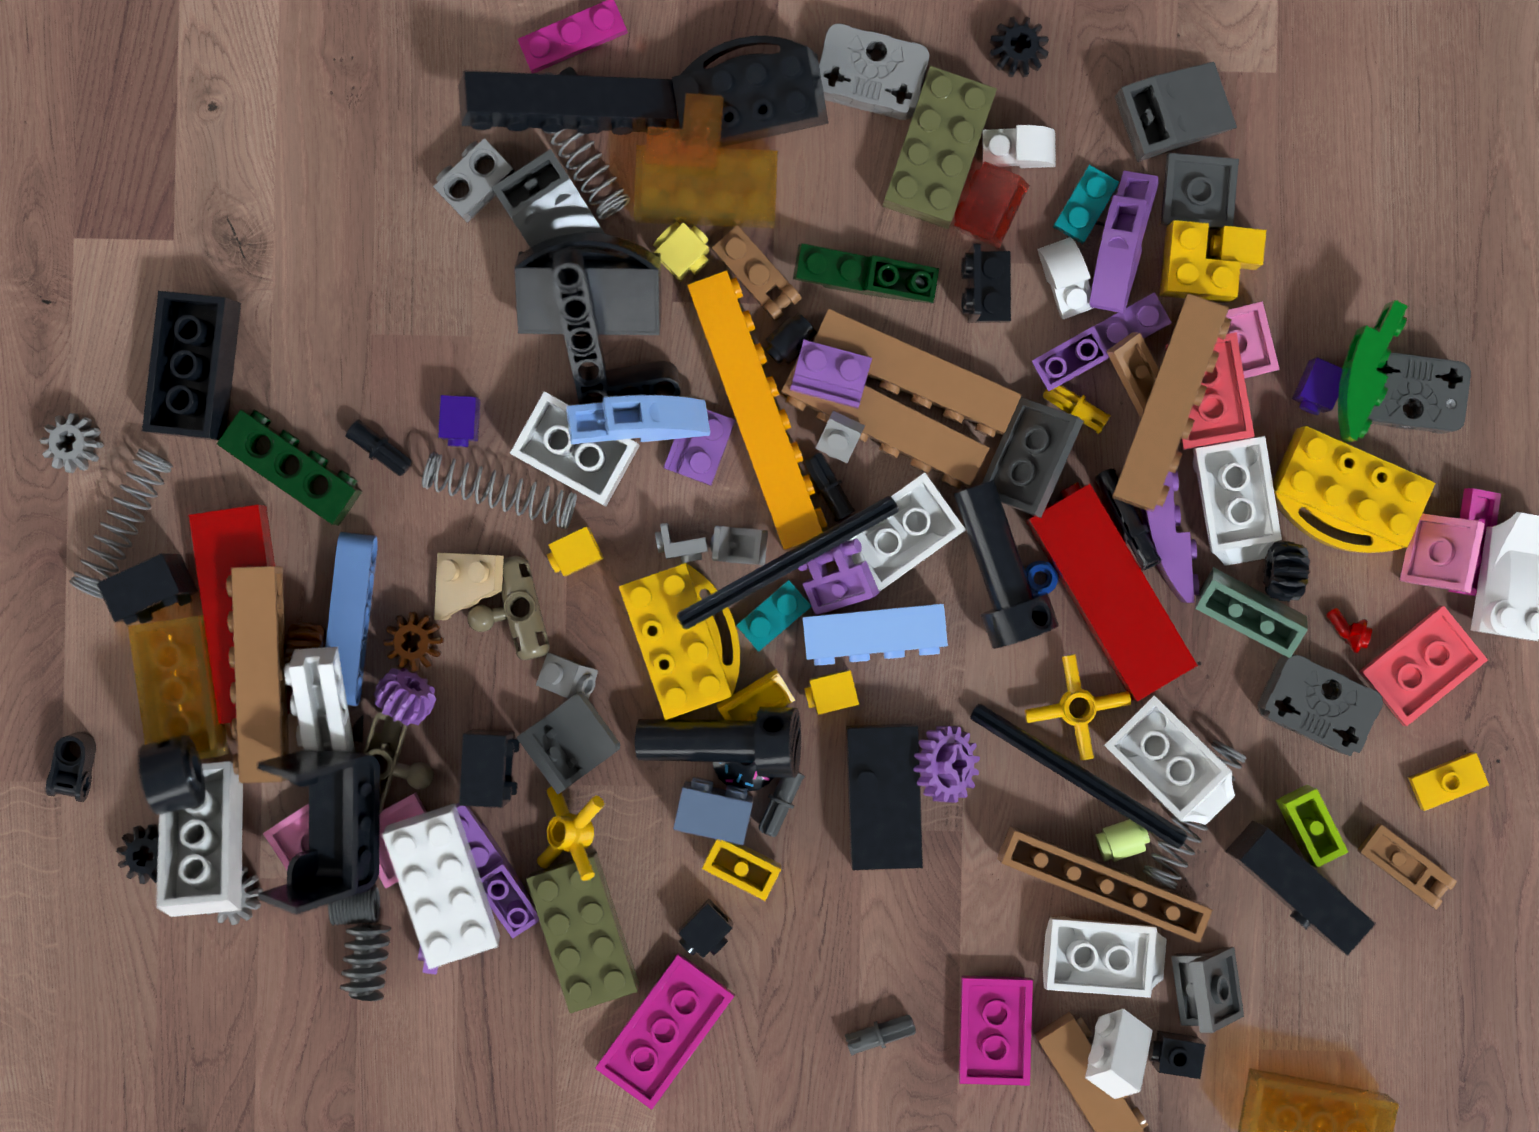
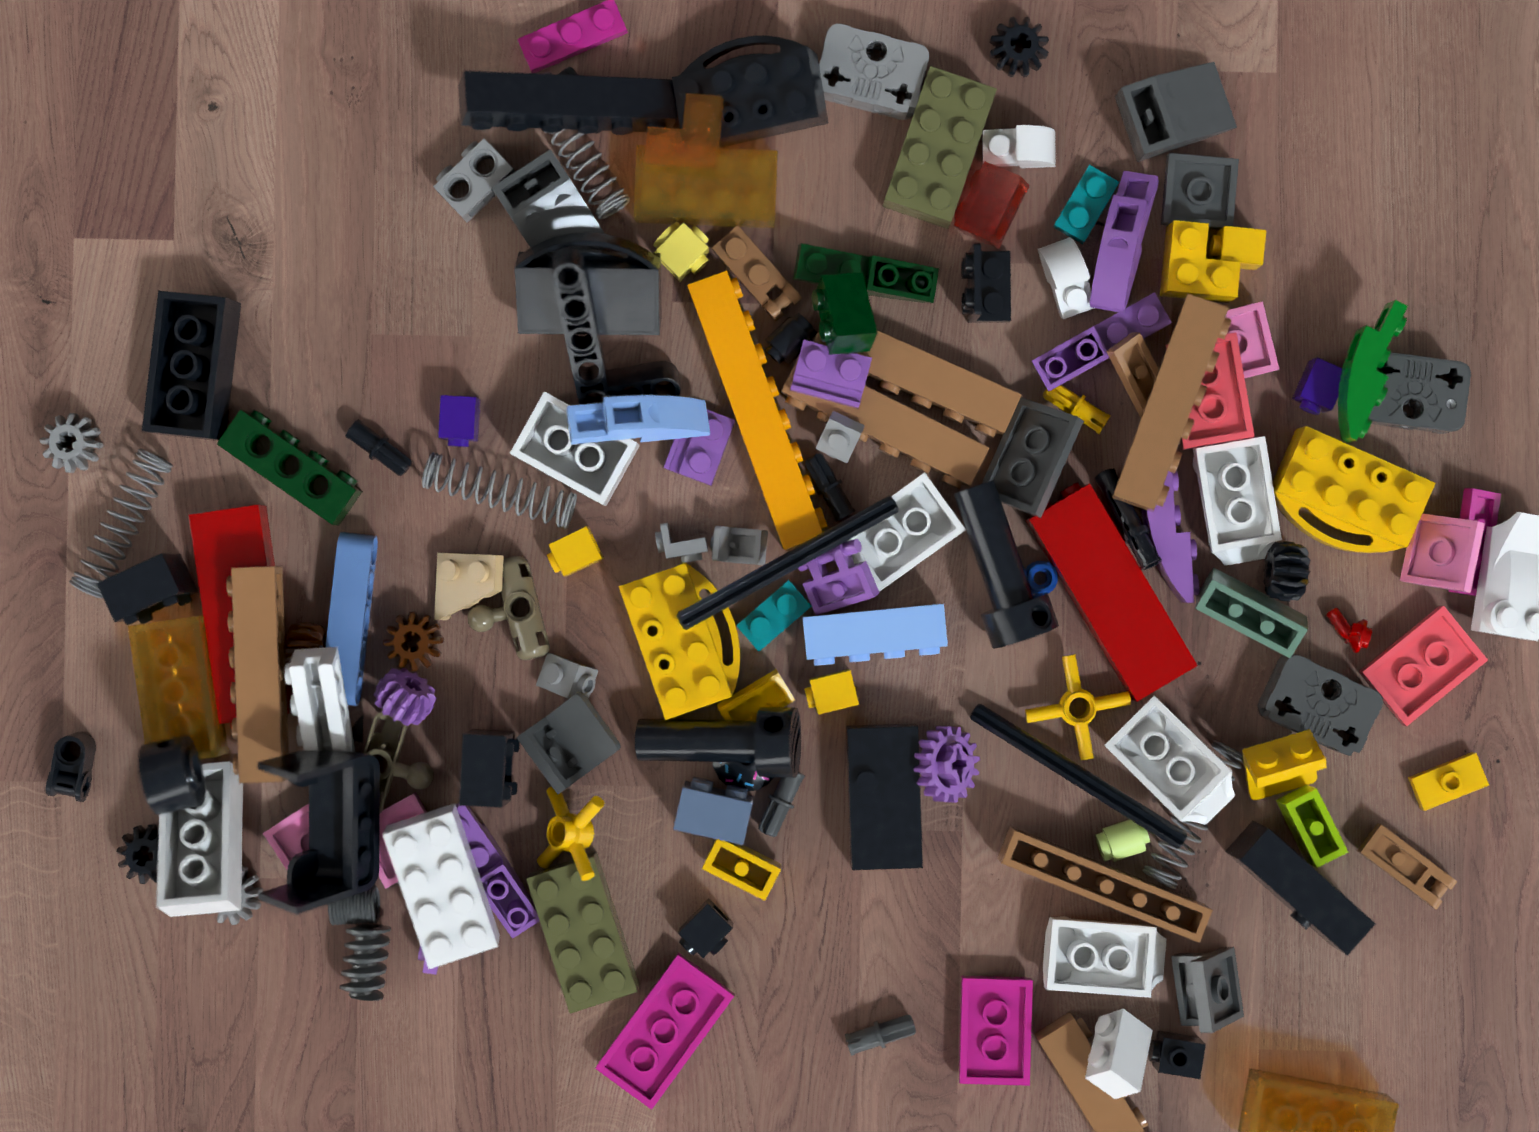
none -> dark green brick [812,272,878,355]
none -> yellow bracket [1242,729,1327,800]

